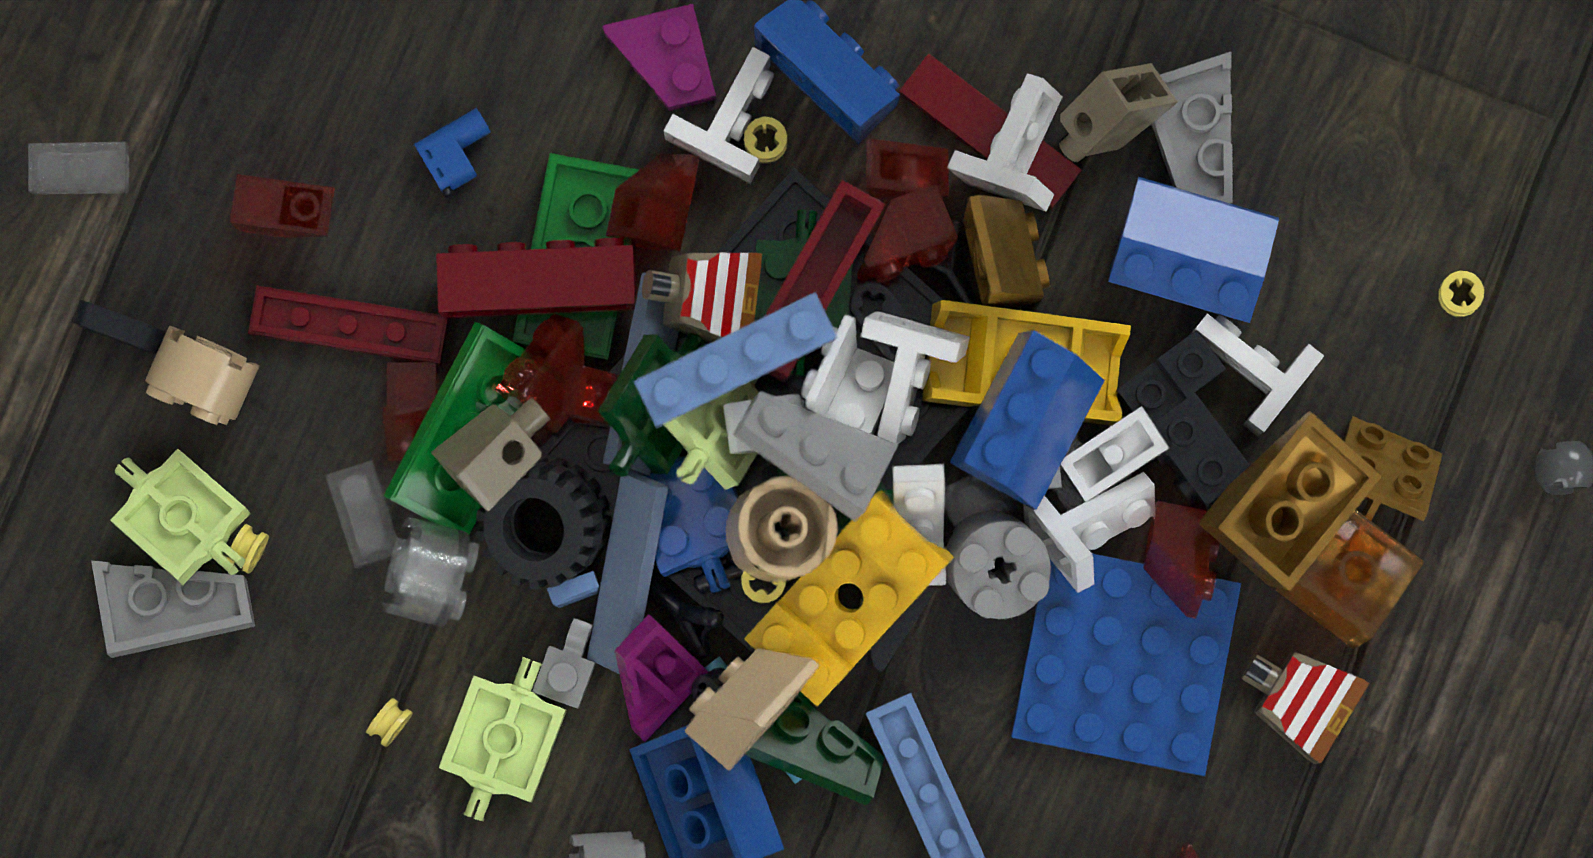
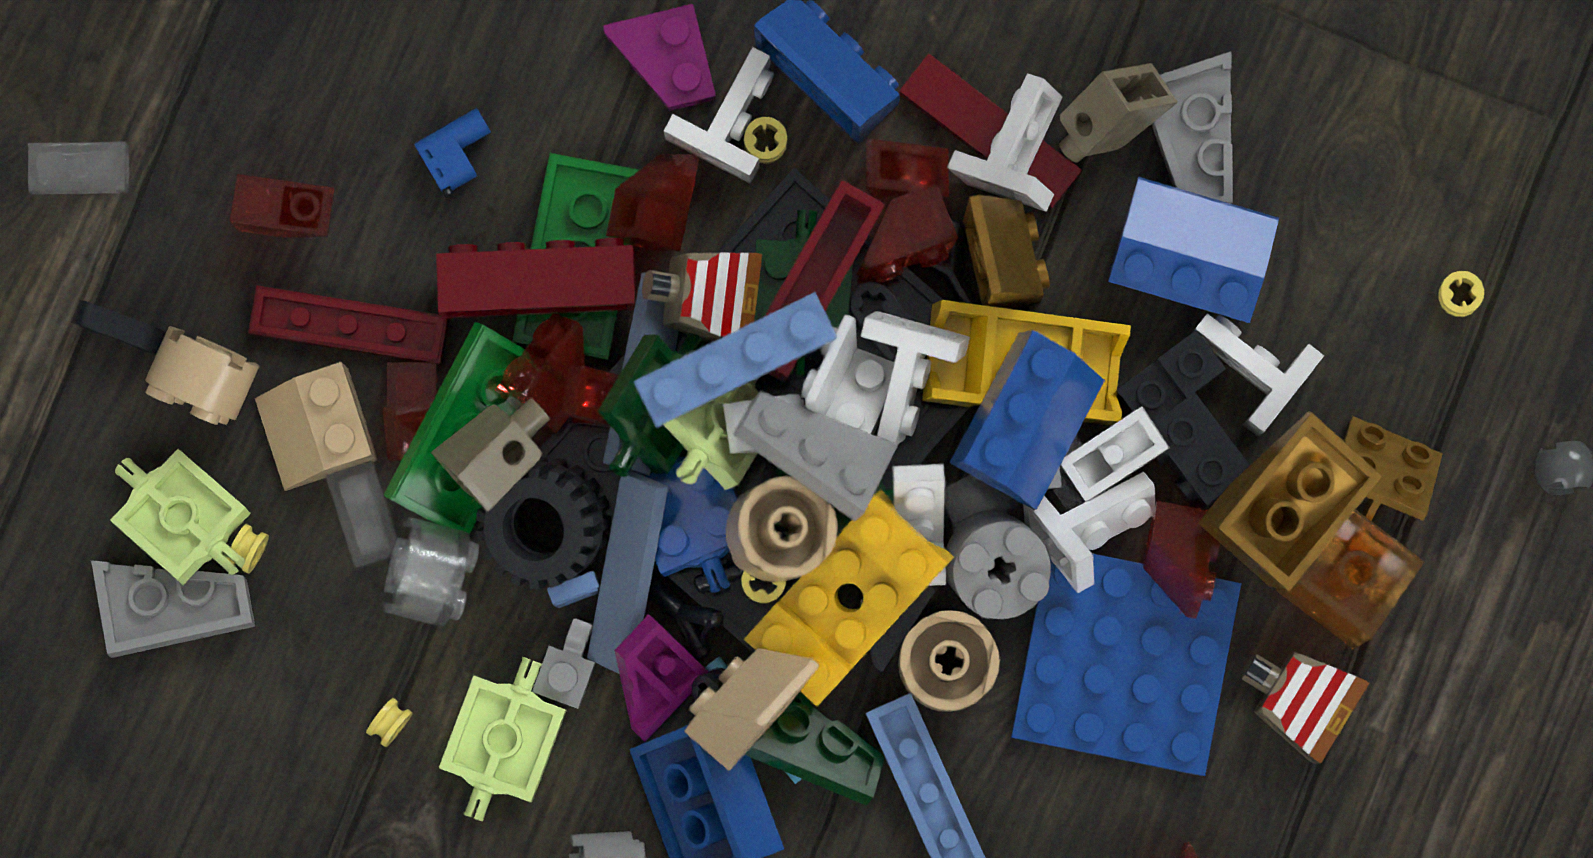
none -> tan slope [255,362,378,491]
none -> tan brick [898,611,999,712]

